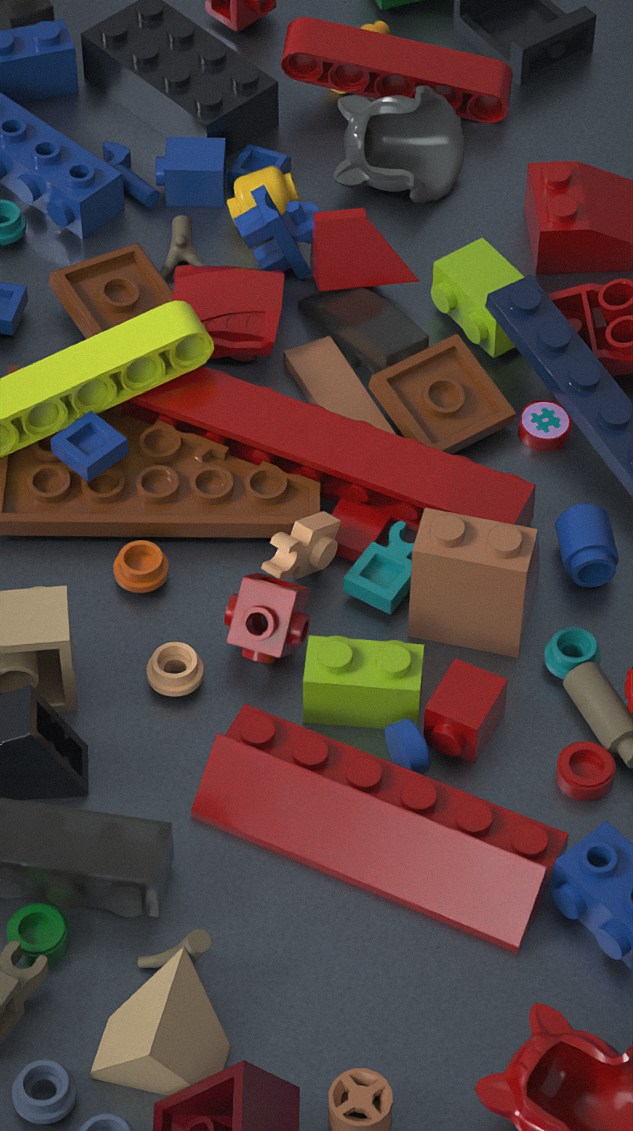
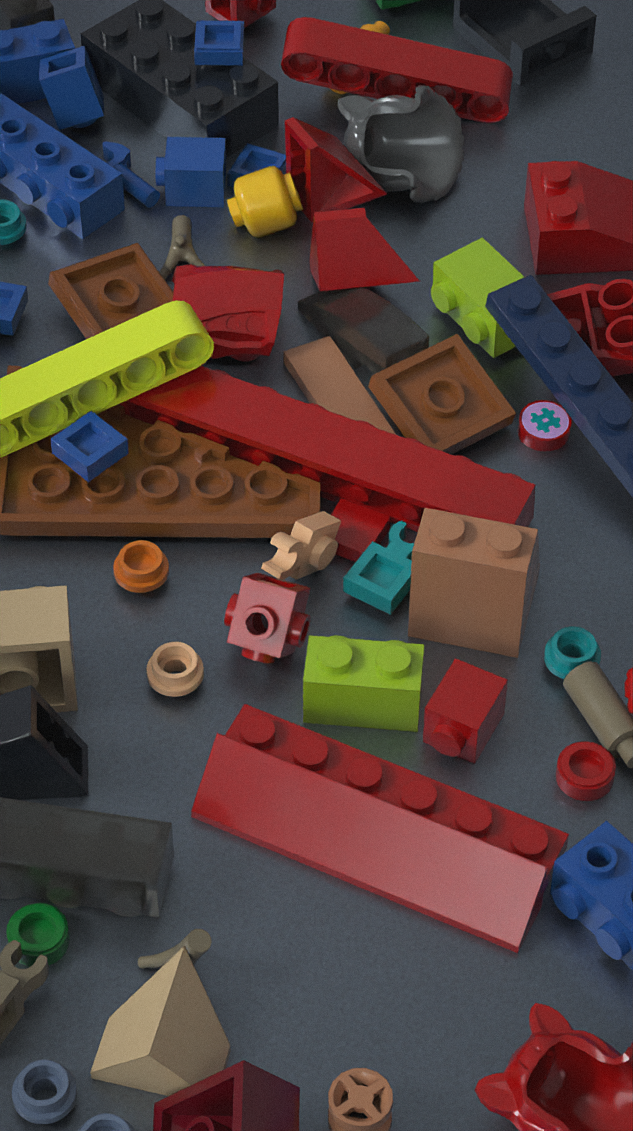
blue hips [234,185,321,280] -> none
blue tile [385,718,431,775] -> none
blue brick [555,503,619,587] -> none
none -> blue brick [39,46,104,130]
none -> blue tile [194,20,244,66]
none -> red slope [285,117,387,223]

